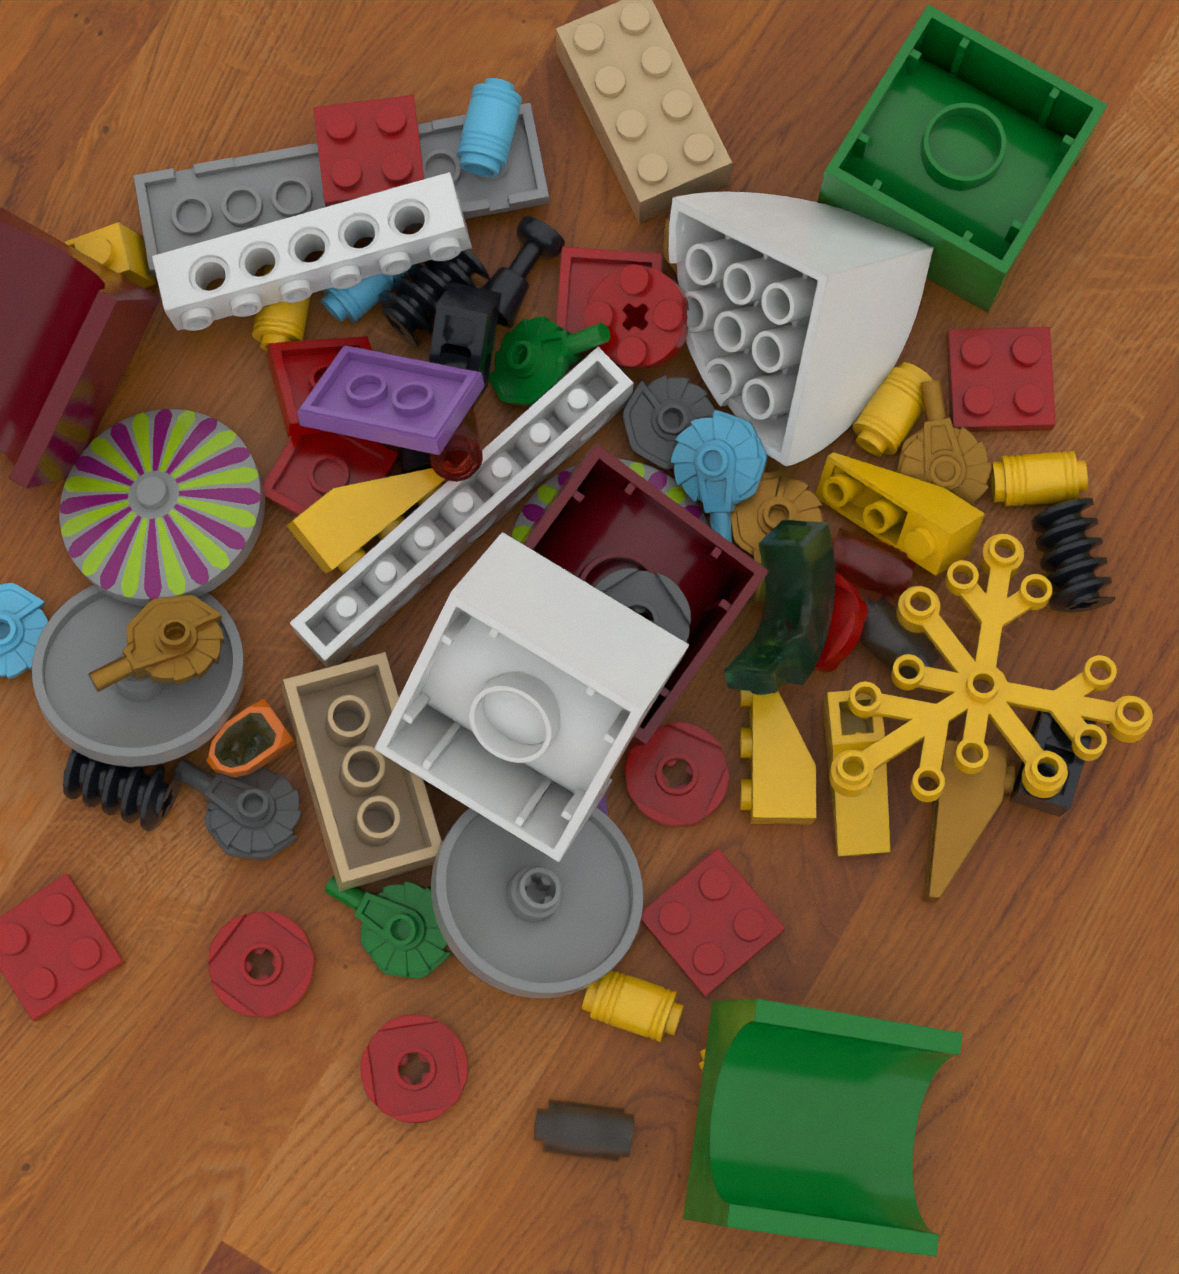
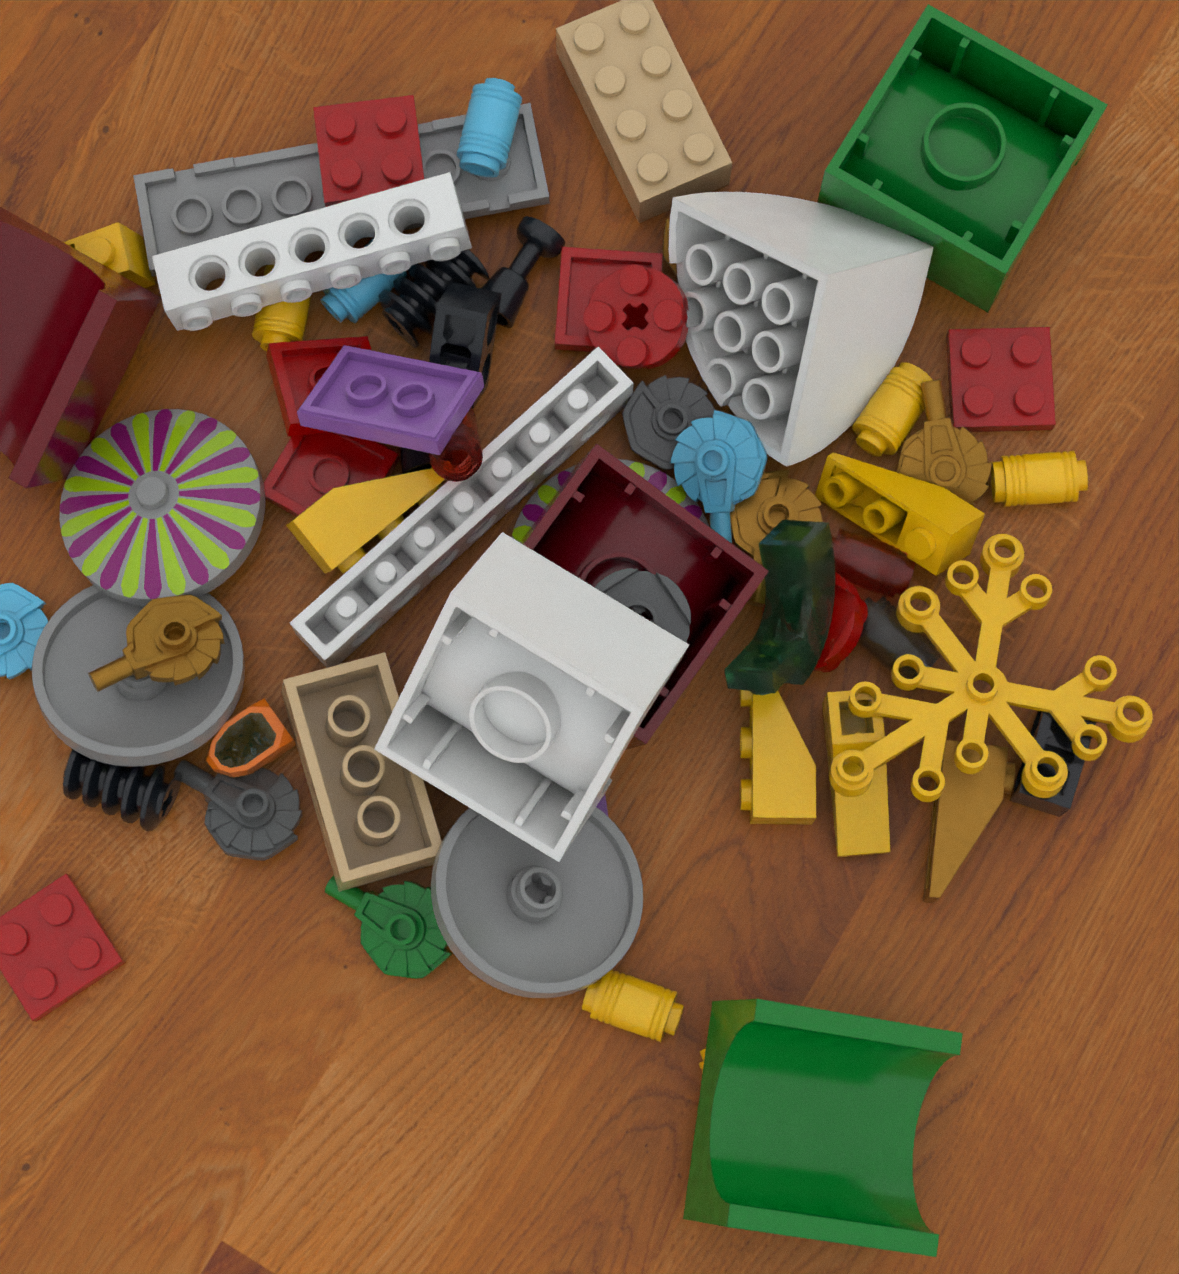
red plate [208,912,316,1019] -> none
red plate [360,1014,468,1123] -> none
green piece [489,316,610,406] -> none
clear smoke head [533,1099,634,1162] -> none
red plate [624,722,730,828] -> none
red plate [641,848,786,998] -> none
black piece [1031,498,1116,612] -> none

